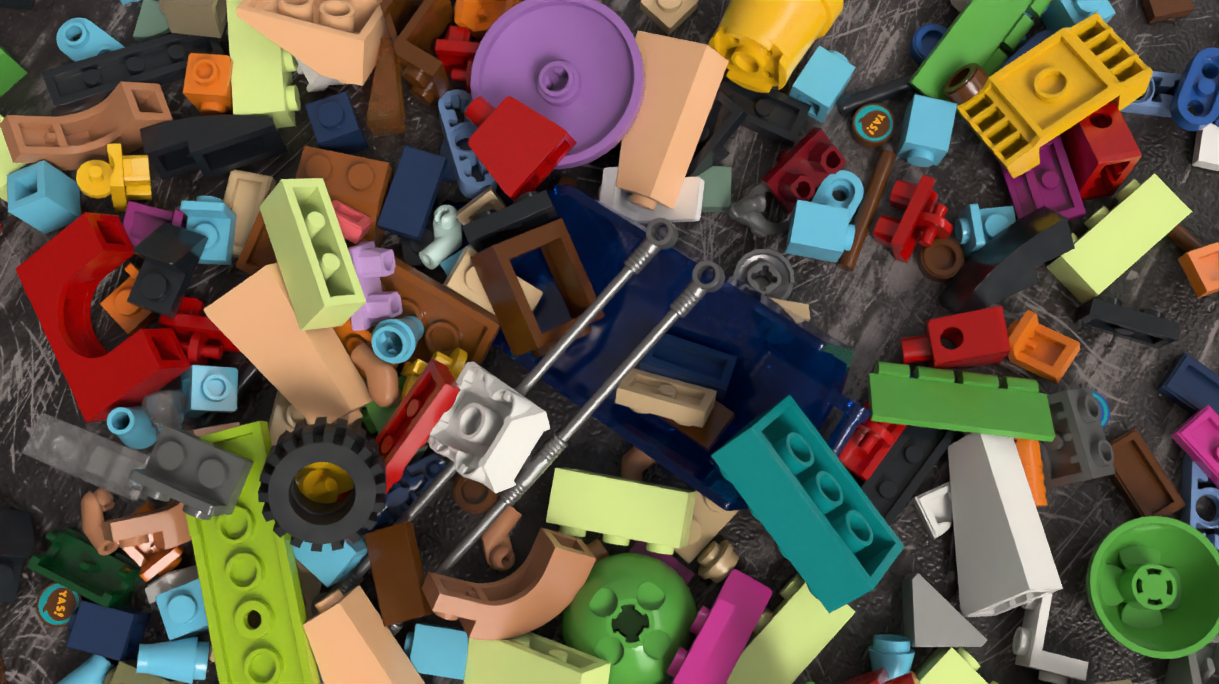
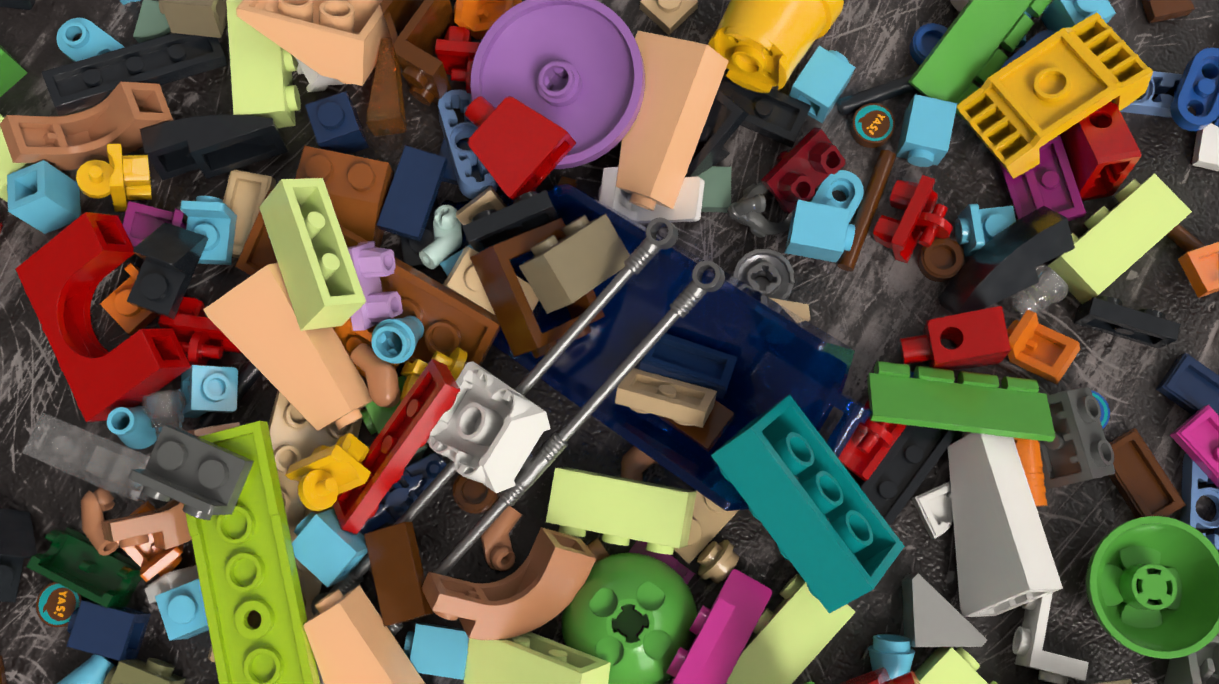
medium azure cone [136,637,209,684] -> none
orange bracket [183,53,233,116] -> none
black tyre [258,417,387,552] -> none
coral tile [332,200,373,244] -> none
reddish brown tile [943,63,988,105] -> none
none -> dark tan brick [519,214,630,314]
none -> clear piece [1012,265,1069,317]

